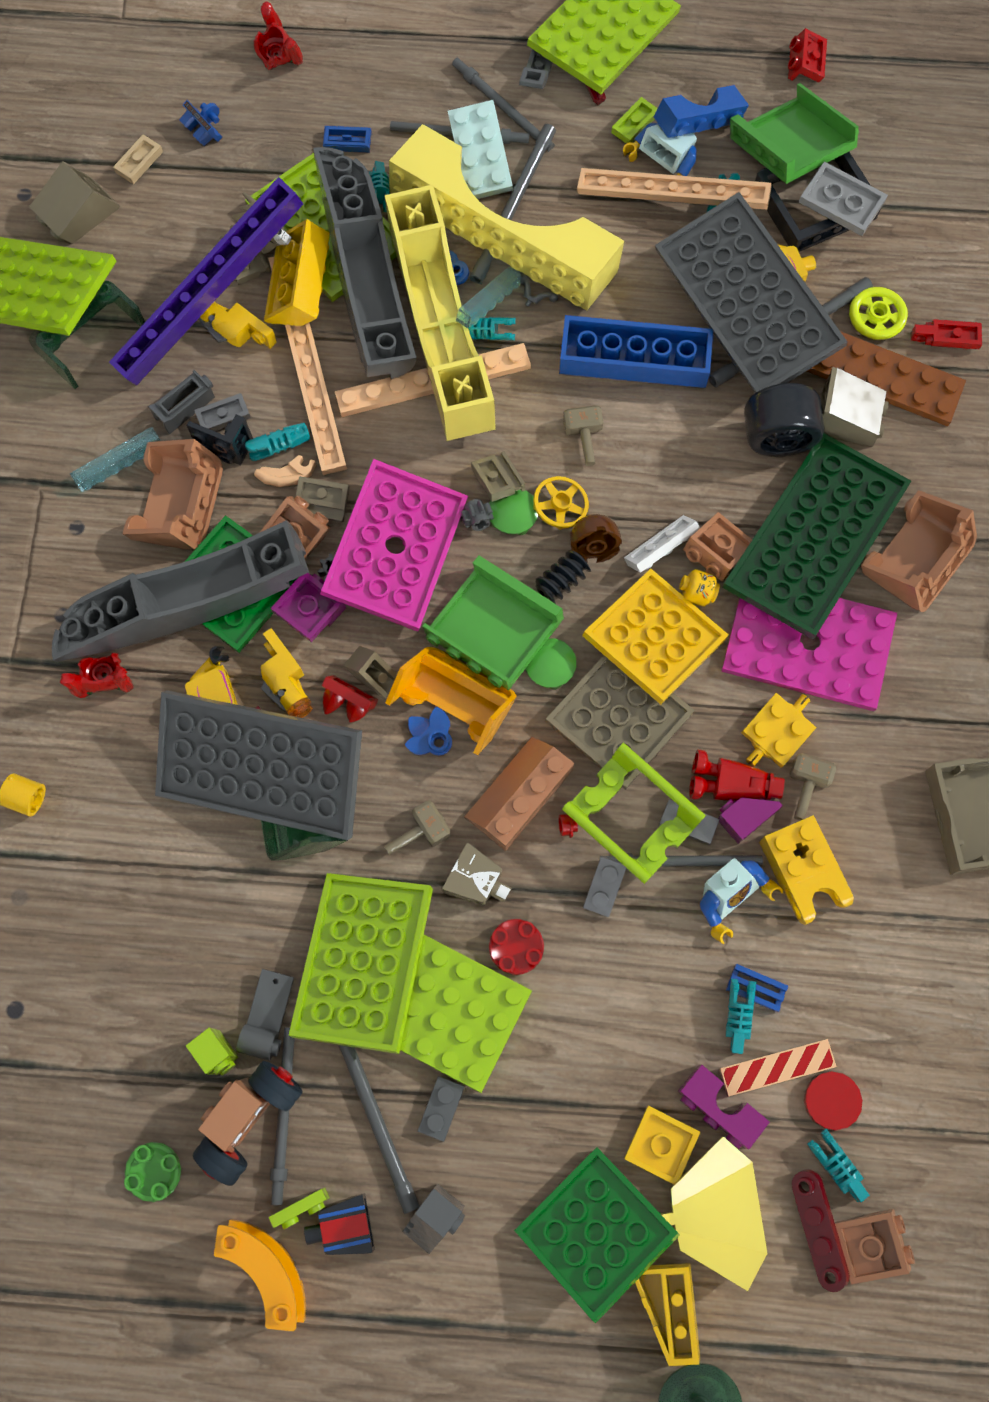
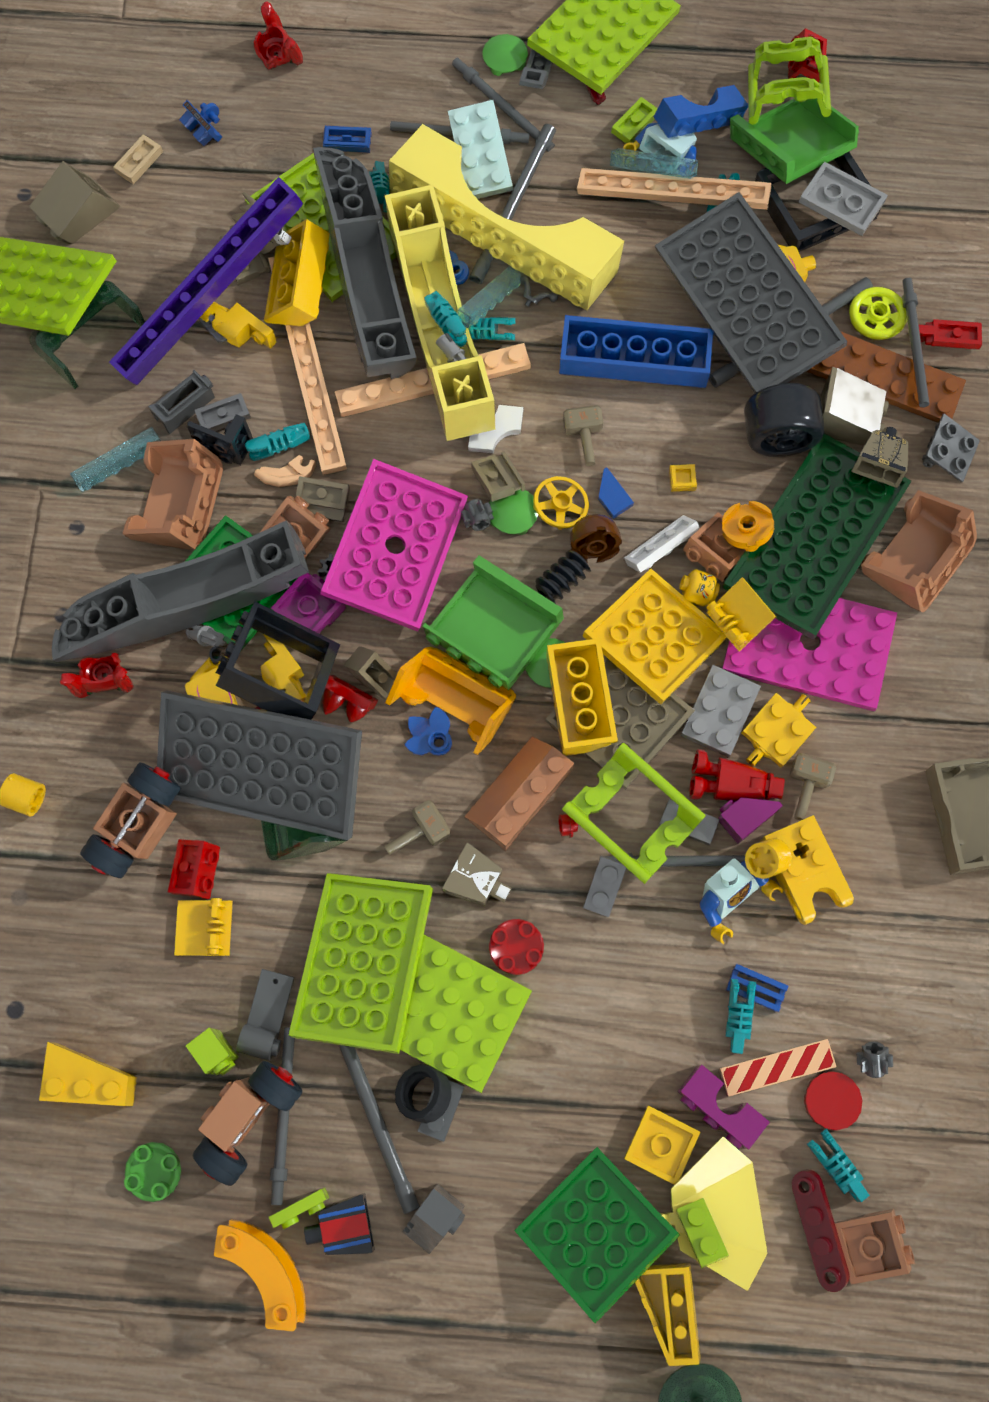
none -> yellow wedge [39,1042,137,1106]
none -> brick [80,762,181,879]
none -> red bracket [167,839,220,899]
none -> yellow hinge [174,898,233,956]
none -> light grey axle [186,625,225,647]
none -> black window [215,602,341,720]
none -> black tyre [395,1064,452,1124]
none -> teal hinge [424,291,467,347]
none -> light grey axle [436,333,466,363]
none -> white tile [468,405,523,453]
none -> bright green dish [482,34,528,76]
none -> yellow slope [546,638,618,756]
none -> blue tile [598,467,634,519]
none -> clear light blue piece [610,148,698,179]
none -> yellow tile [669,464,697,492]
none -> lime plate [676,1198,729,1269]
none -> light grey plate [681,665,761,757]
none -> yellow hinge [706,577,776,651]
none -> light orange plate [722,501,774,552]
none -> yellow piece [745,838,792,879]
none -> lime piece [748,37,831,125]
none -> dark tan torso [852,427,908,488]
none -> dark grey gear [856,1042,893,1078]
none -> dark grey bar [902,278,930,407]
none -> dark grey hinge [922,414,980,482]

